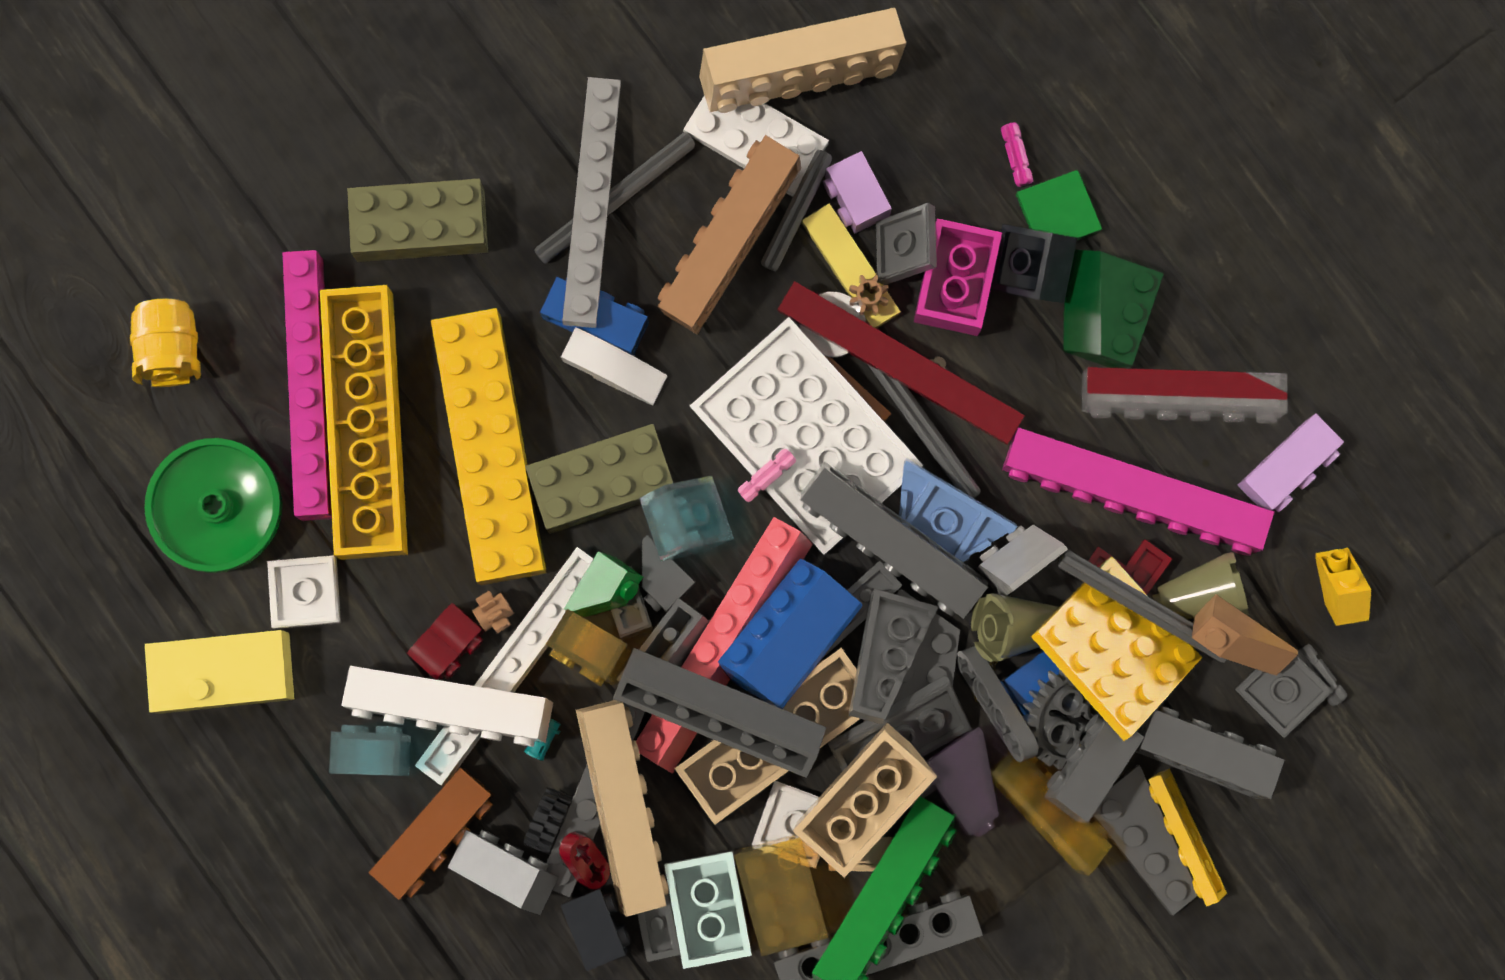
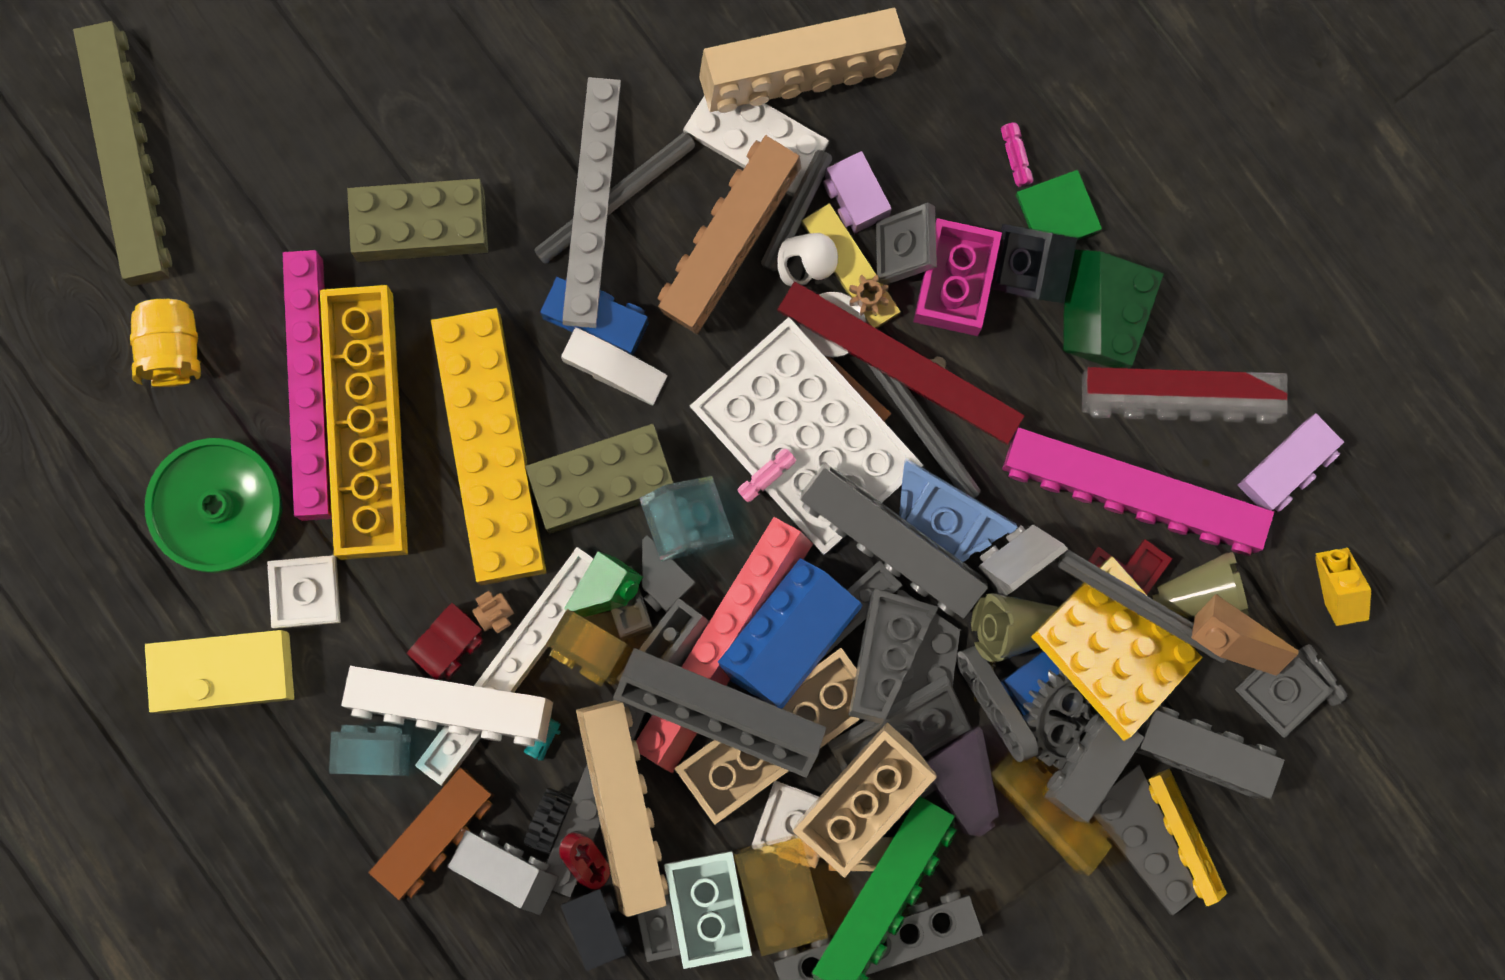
none -> olive brick [73,21,172,287]
none -> white helmet [777,233,838,286]

